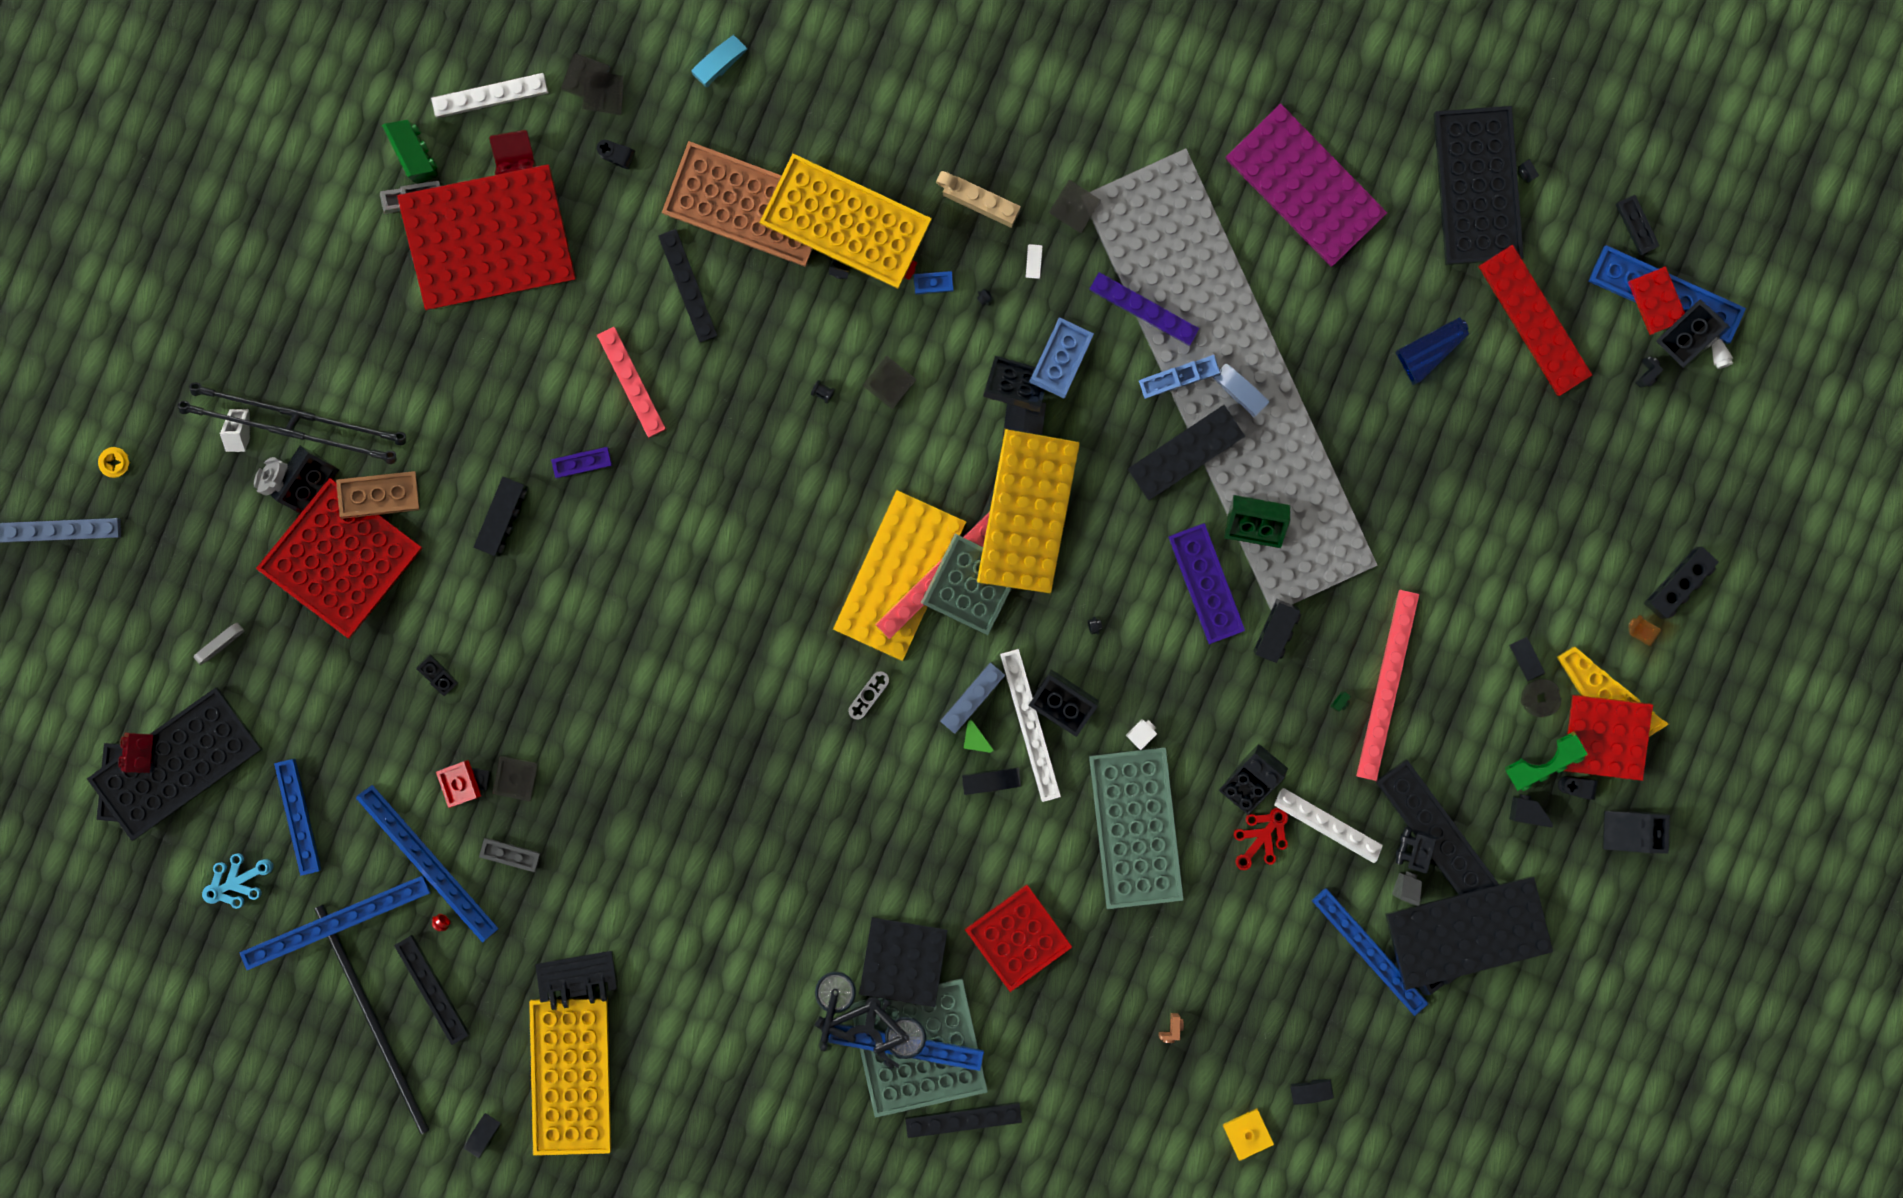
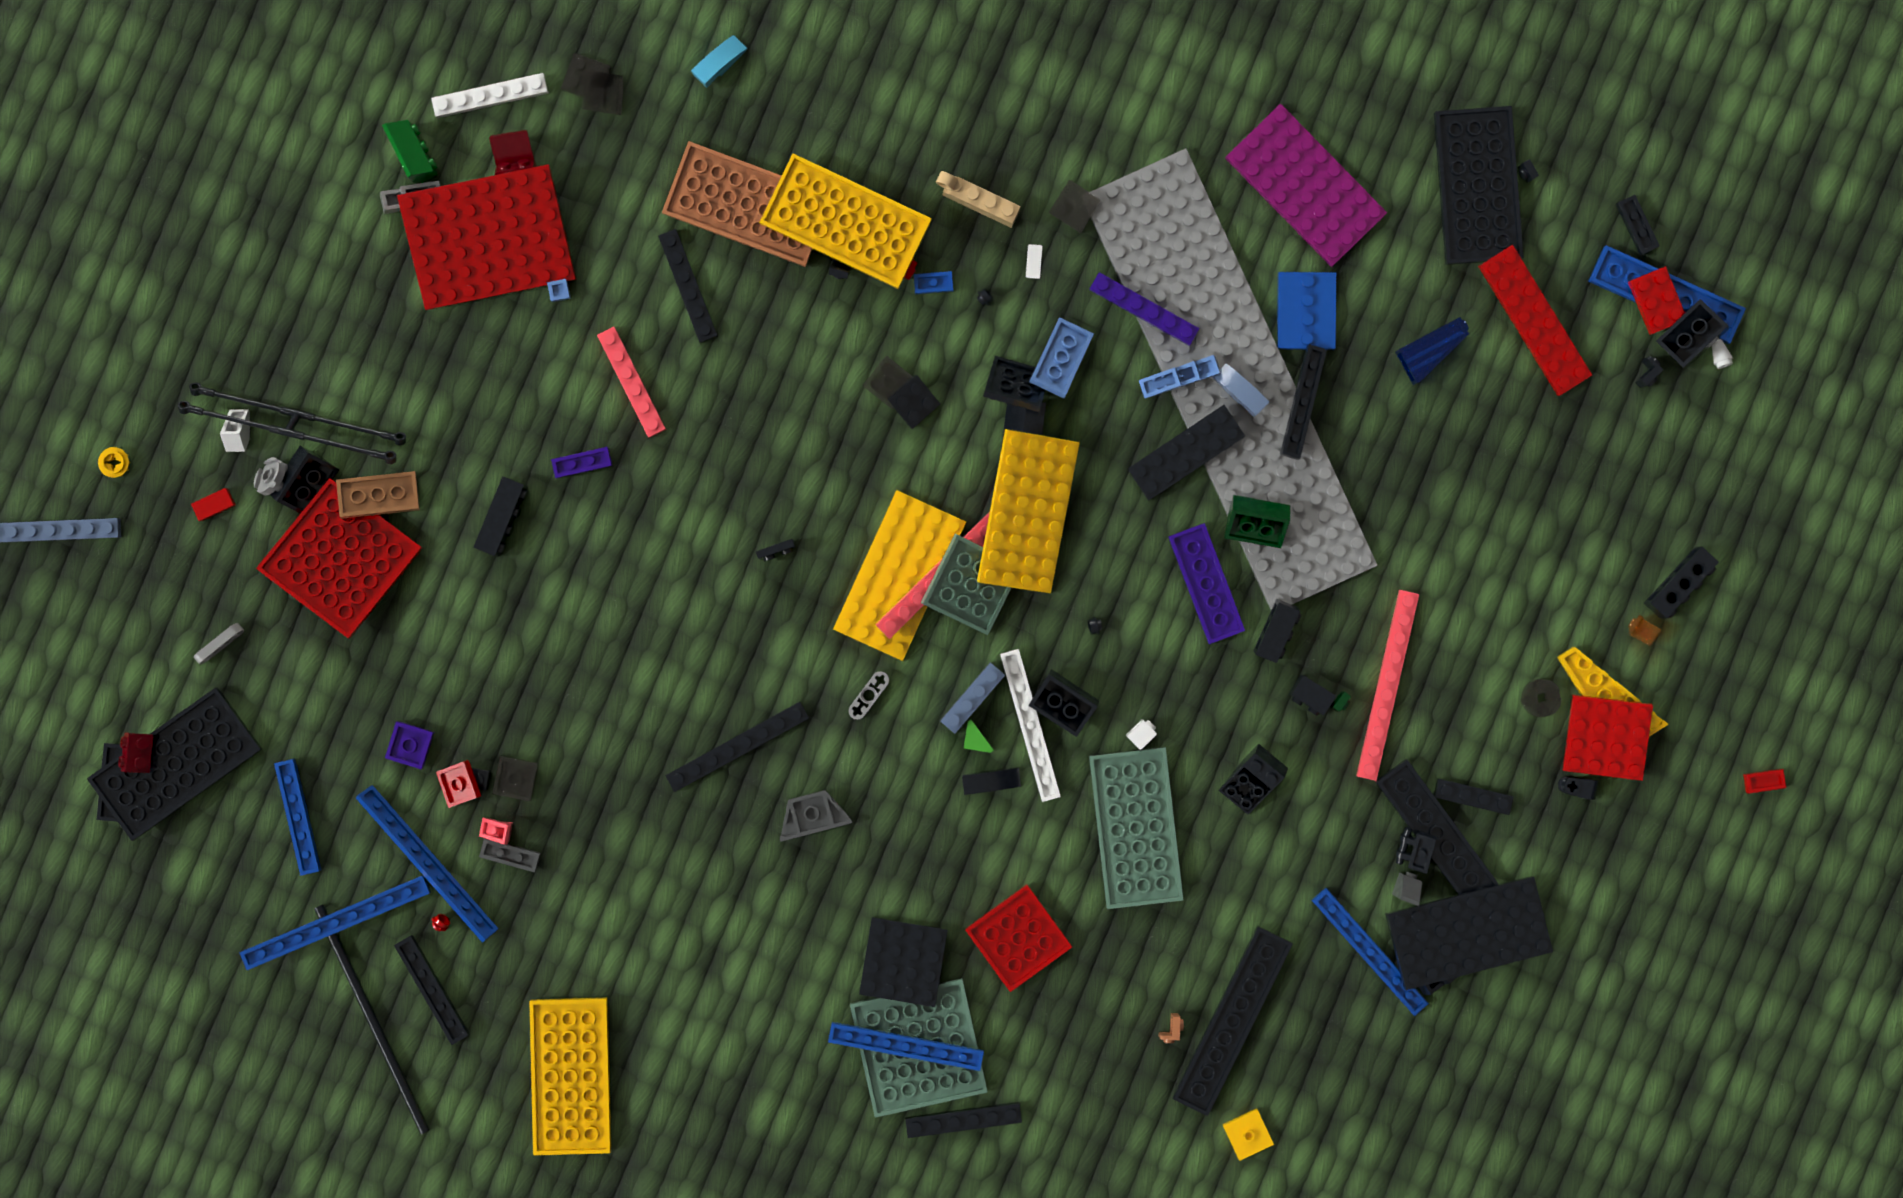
medium azure plant [202,853,273,909] -> none
black slope [416,654,458,696] -> none
black slope [464,1113,502,1159] -> none
black hinge [535,951,617,1011] -> none
black piece [597,139,636,170] -> none
black bush [811,380,835,404] -> none
piece [814,972,926,1070] -> none
red plant [1233,807,1289,870] -> none
white plate [1274,788,1383,863] -> none
black slope [1290,1079,1334,1105] -> none
green arch [1505,731,1588,791] -> none
black slope [1509,637,1545,682] -> none
black slope [1509,794,1553,828] -> none
black slope [1603,811,1670,854] -> none
none -> red tile [191,488,236,522]
none -> dark purple plate [385,721,435,769]
none -> coral slope [479,817,513,845]
none -> medium blue plate [547,279,571,302]
none -> black plate [665,701,809,792]
none -> black plate [755,539,796,562]
none -> dark grey wing [780,790,852,842]
none -> black plate [887,374,940,429]
none -> black plate [1172,926,1293,1116]
none -> blue plate [1277,272,1336,350]
none -> black plate [1280,344,1327,460]
none -> black brick [1289,675,1336,716]
none -> black plate [1434,778,1514,815]
none -> red tile [1743,769,1786,794]

